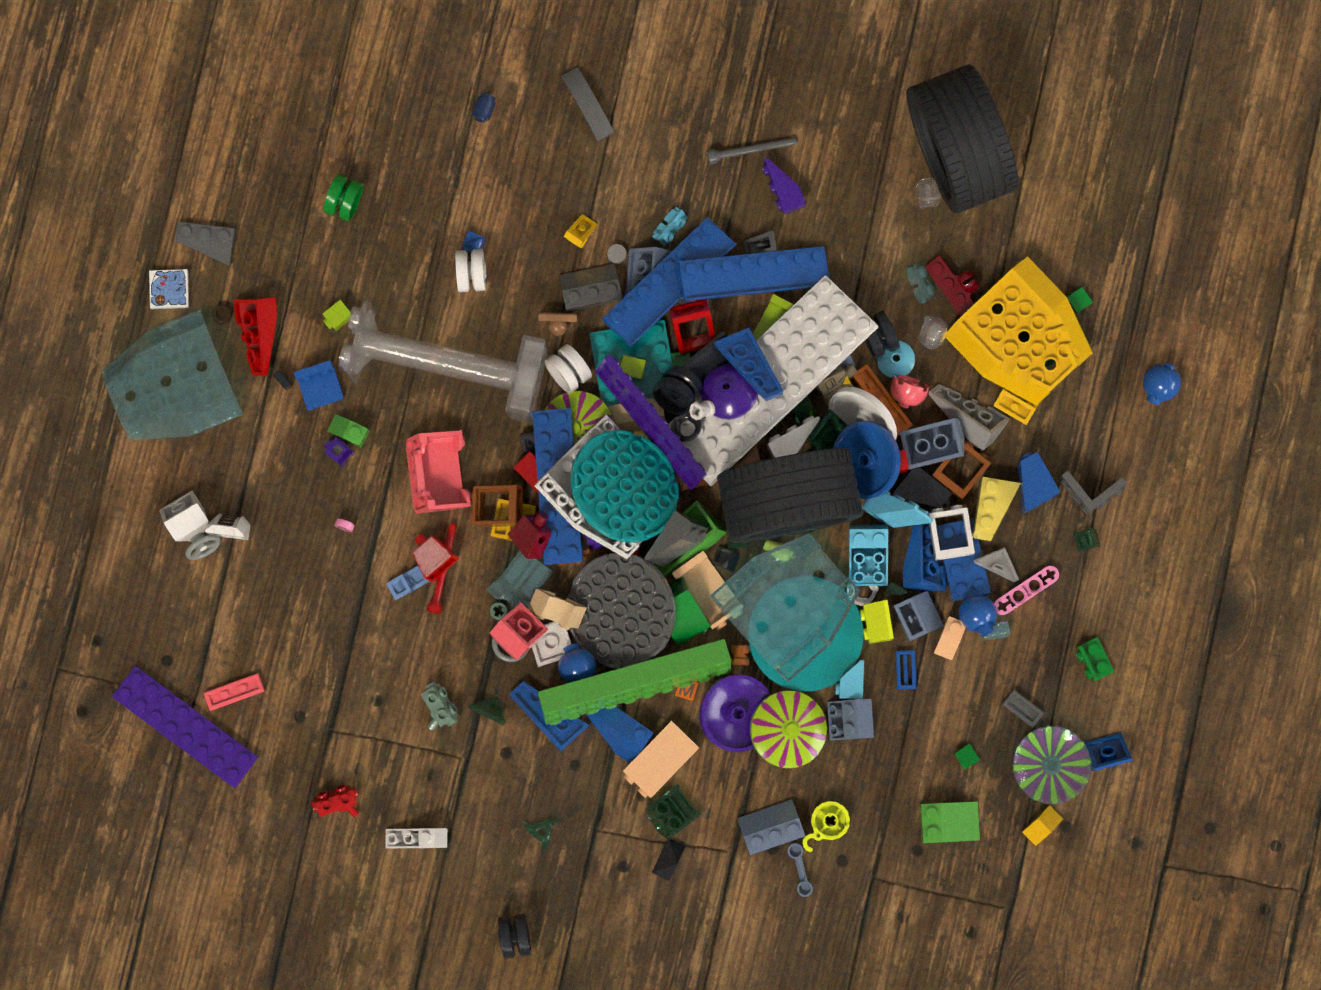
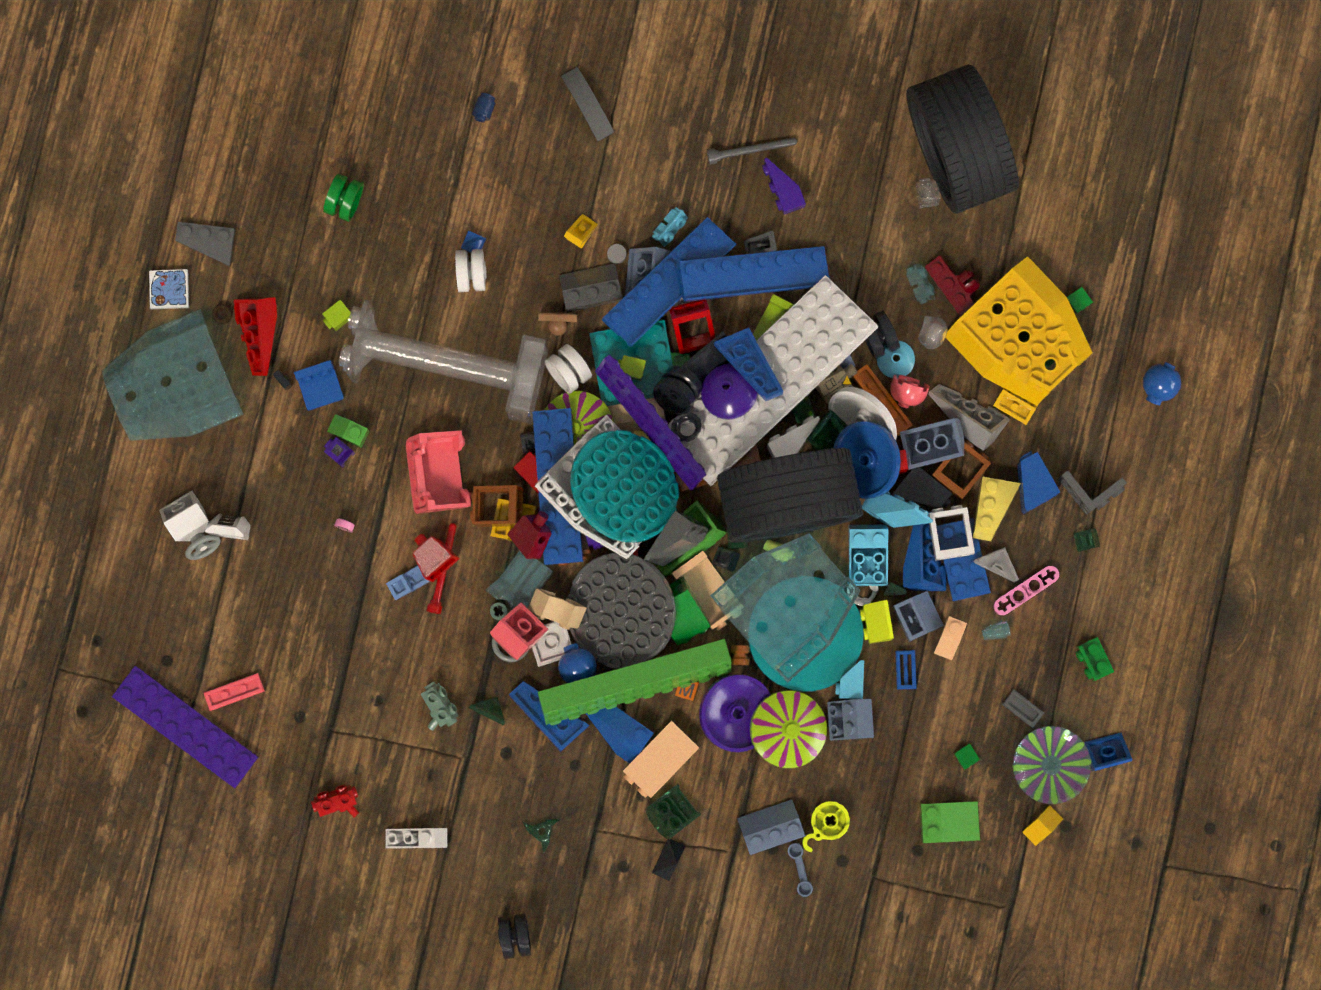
white bush [689,400,715,420] -> none
blue brick [958,593,997,637] -> none

